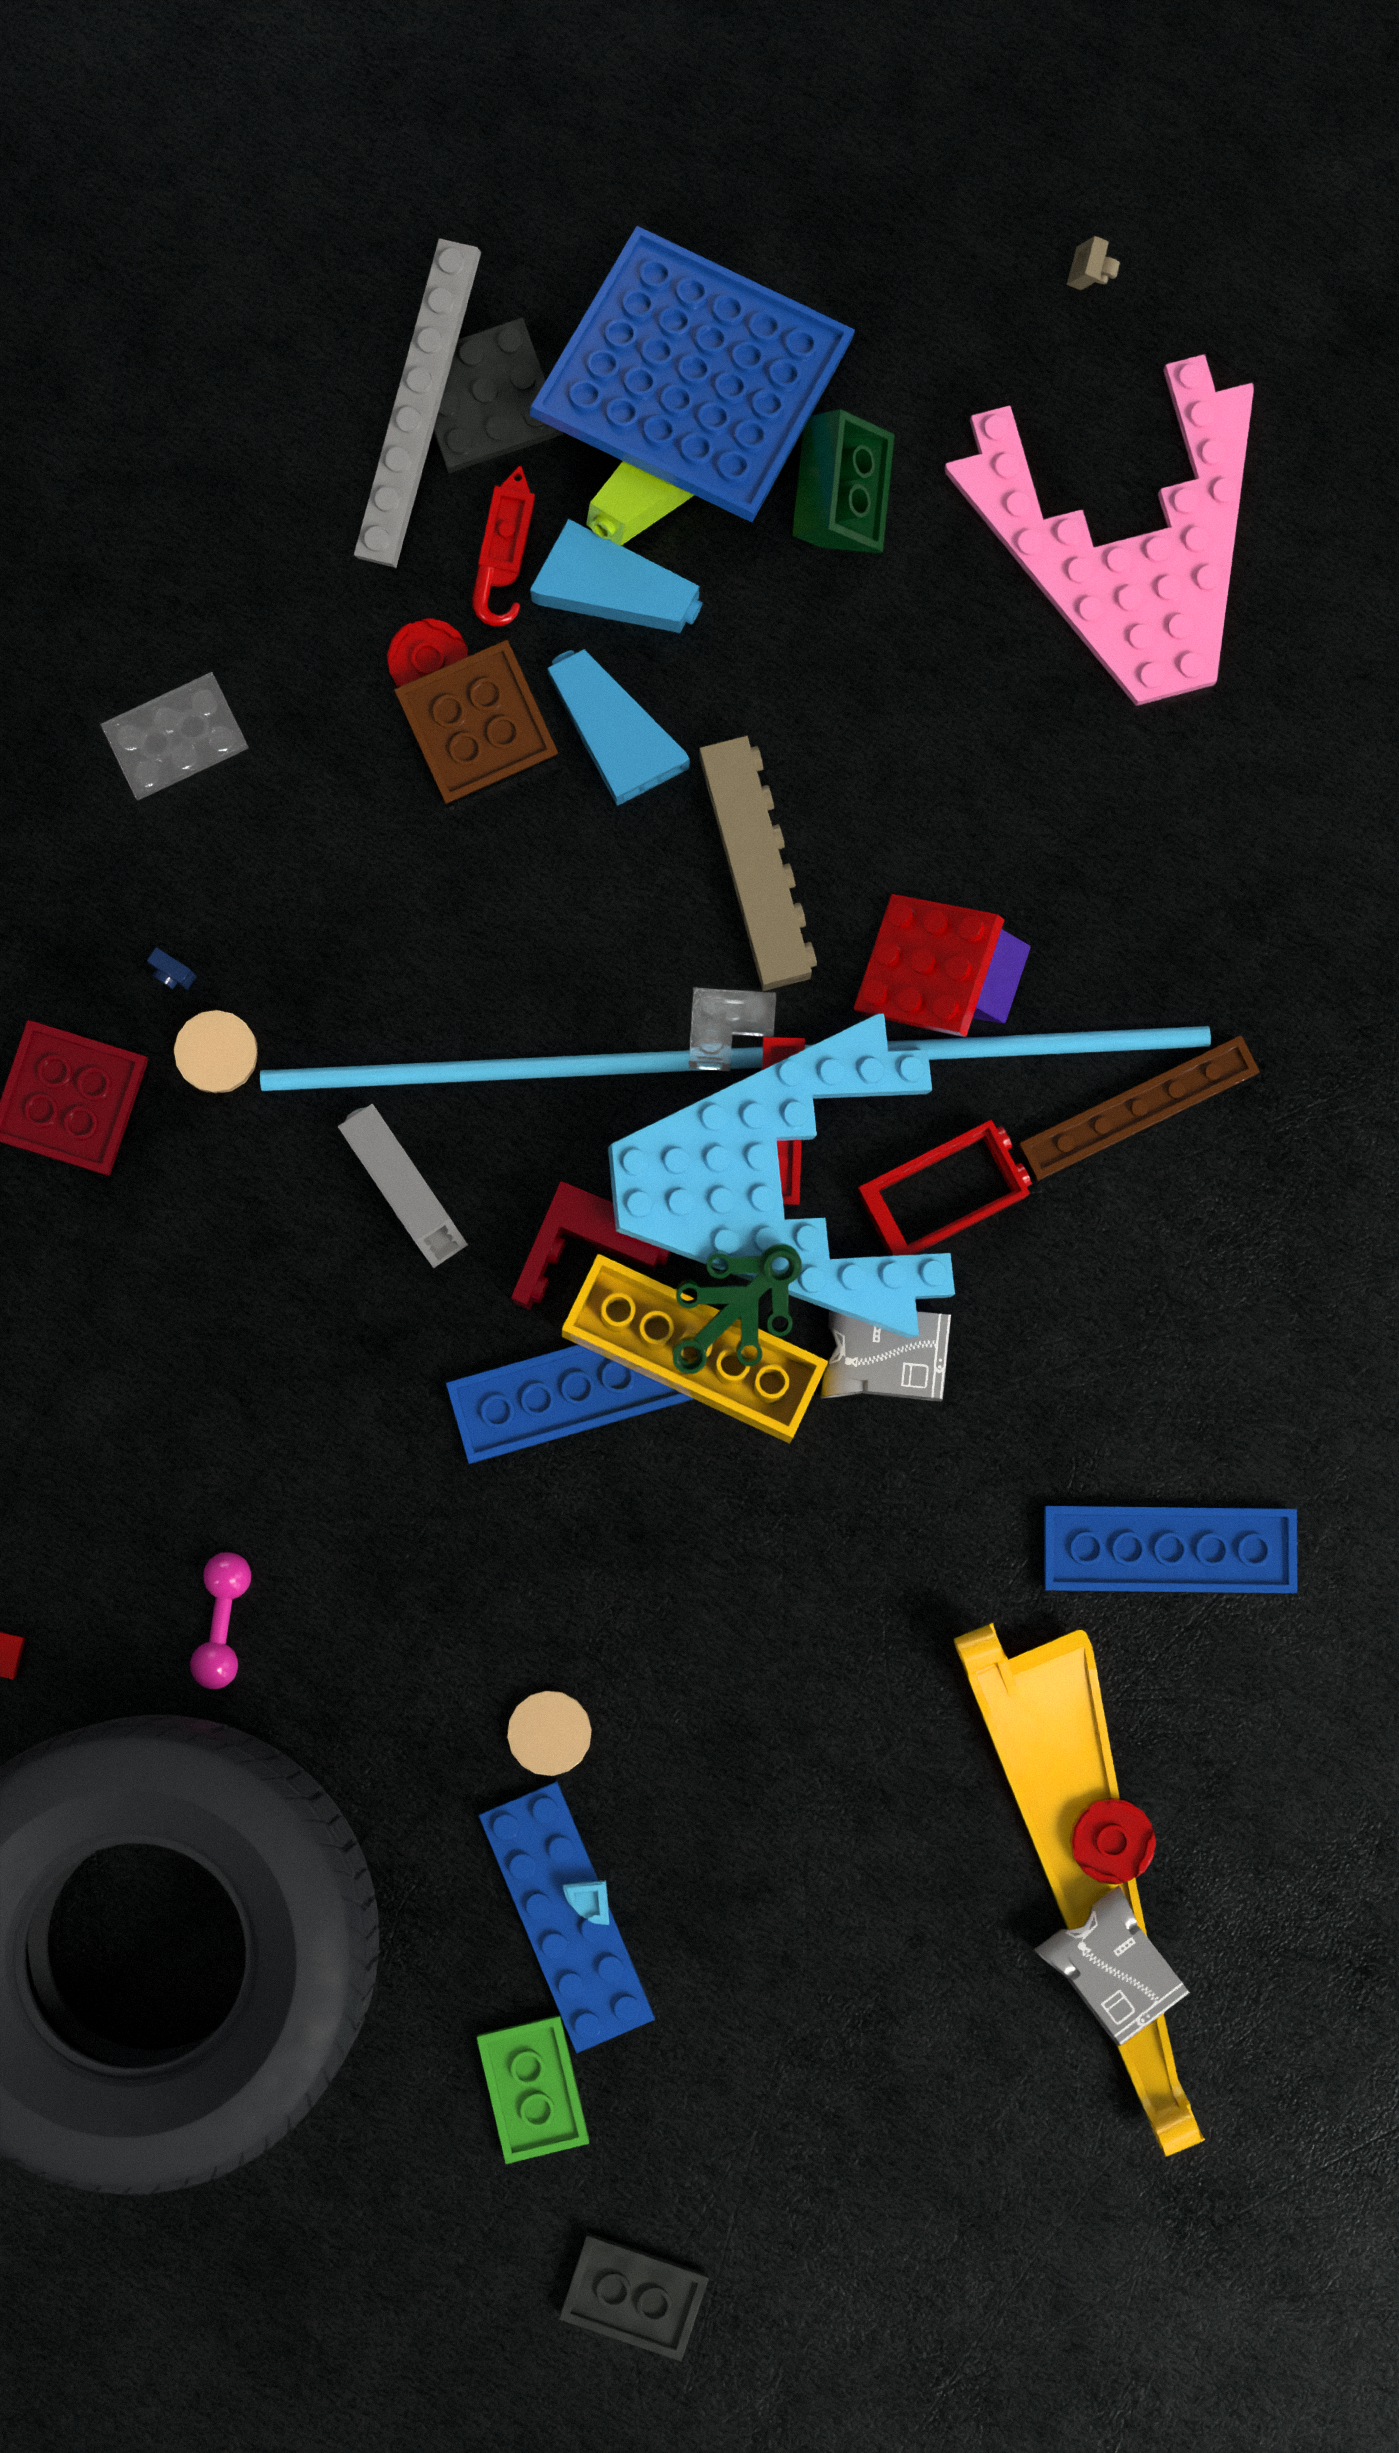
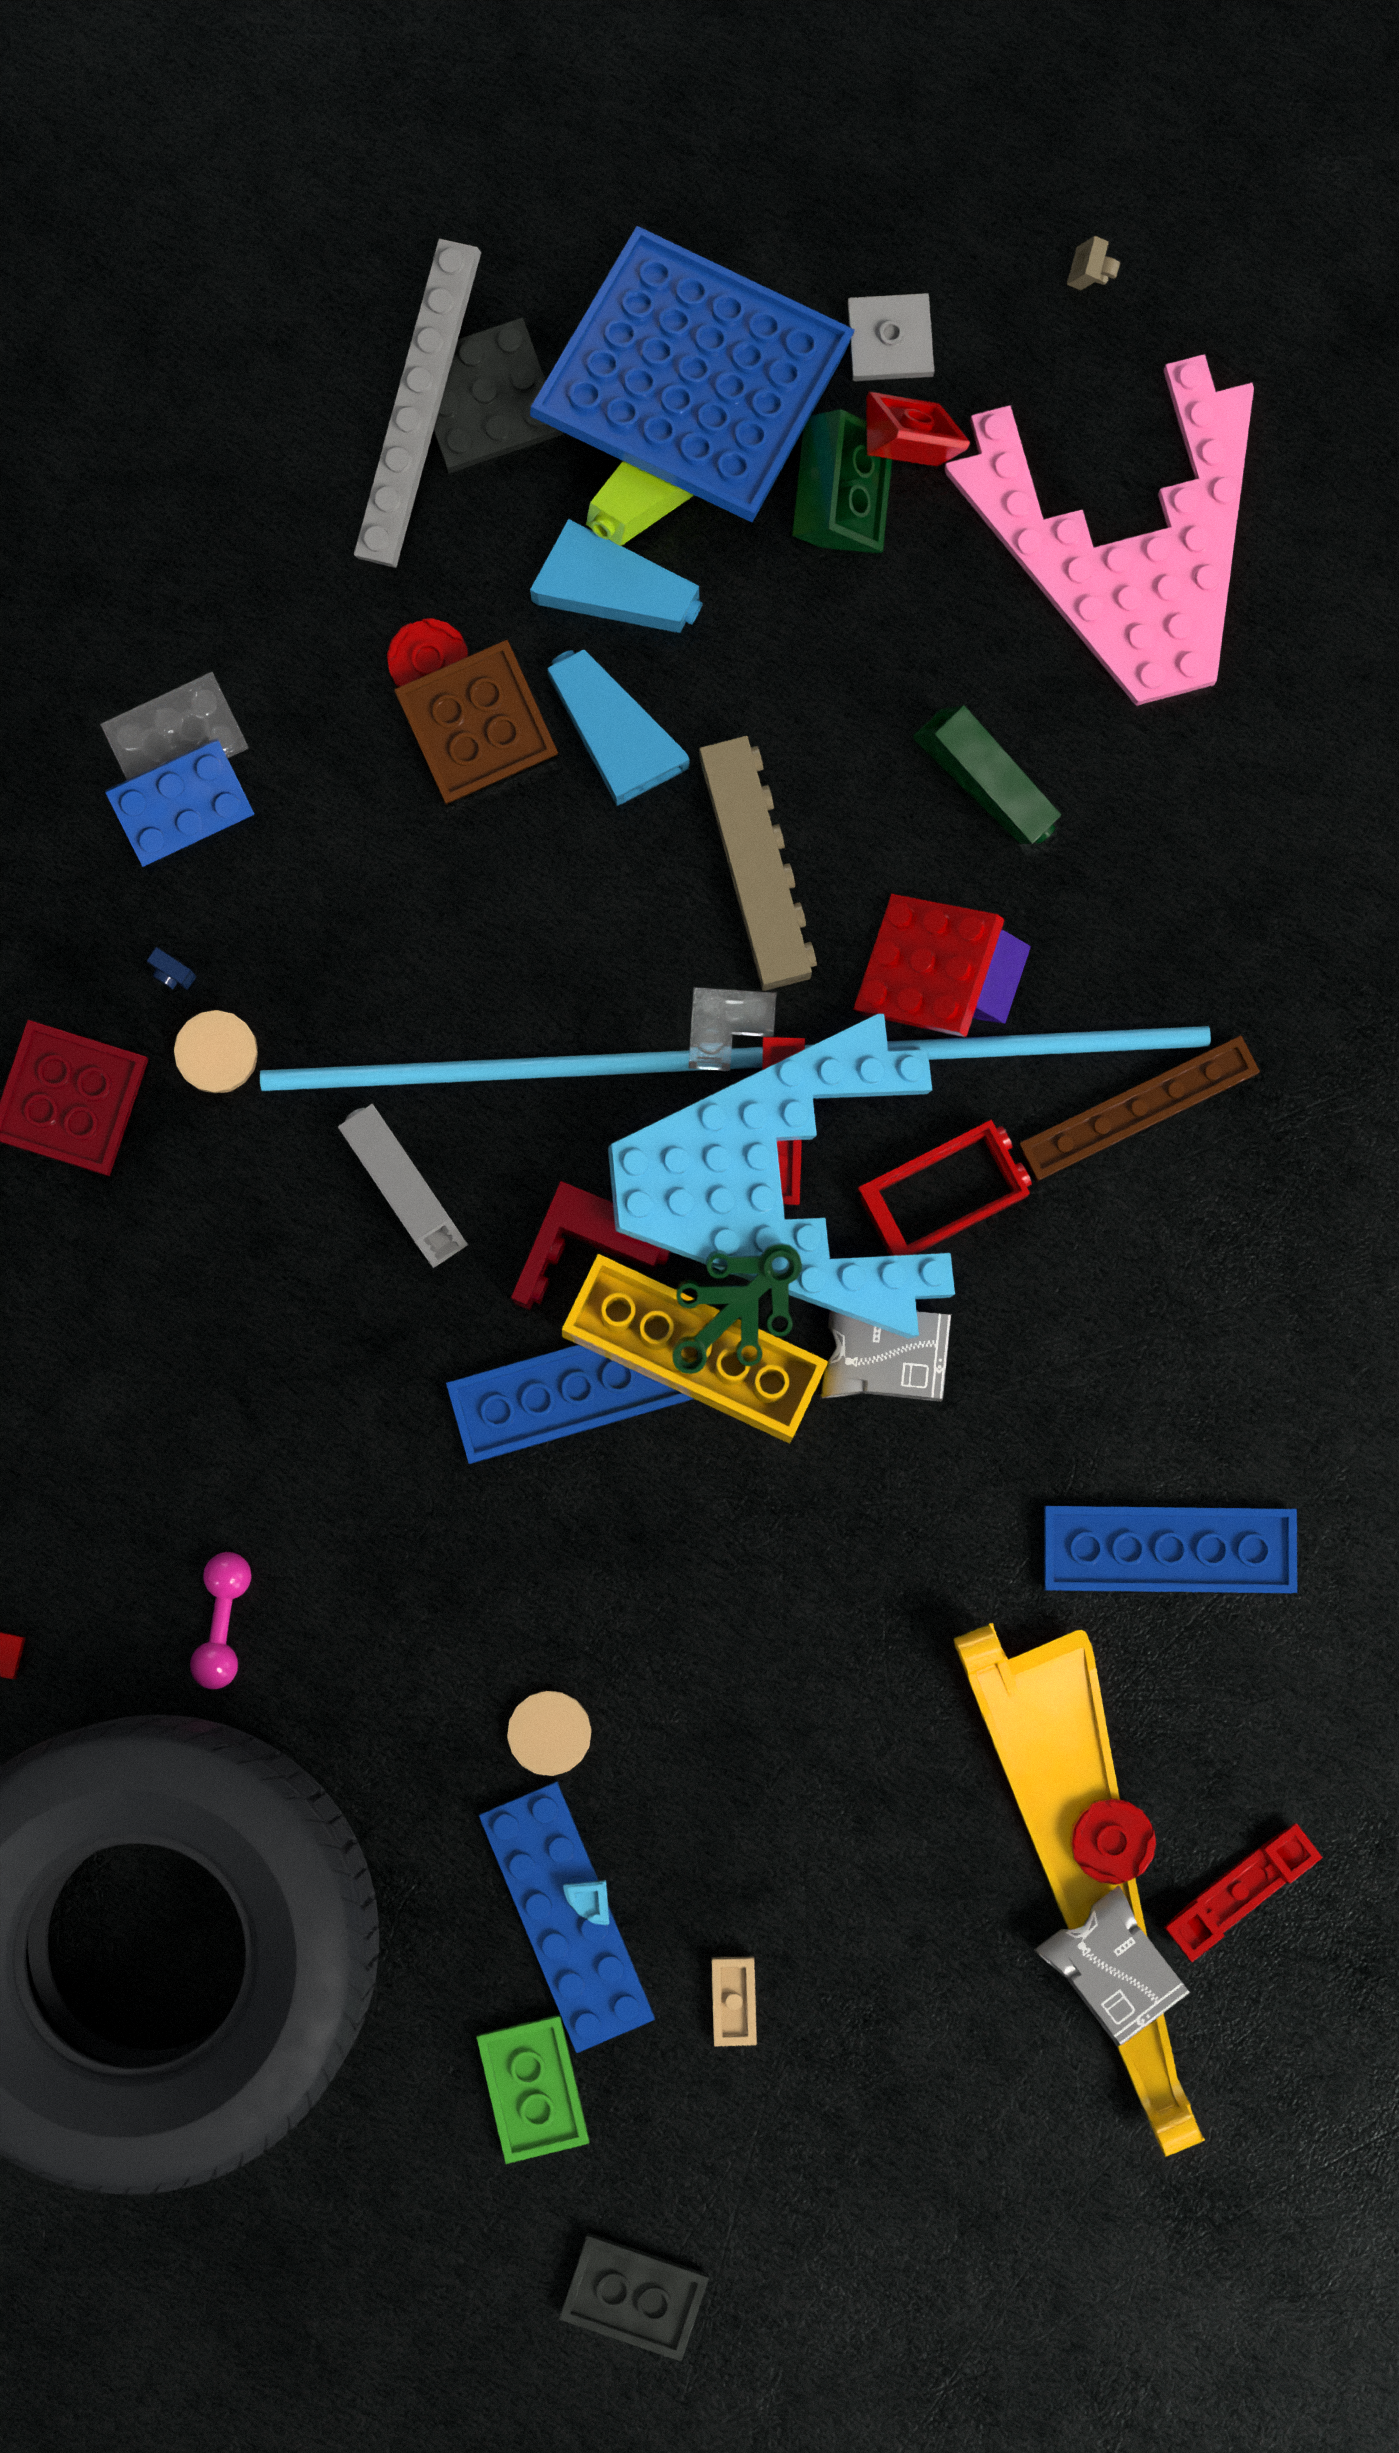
red plate [472,466,535,626] -> none
none -> blue plate [105,738,254,867]
none -> tan plate [712,1956,757,2046]
none -> light grey plate [847,294,934,381]
none -> red slope [866,392,970,466]
none -> dark green slope [913,705,1061,844]
none -> red slope [1164,1823,1323,1962]

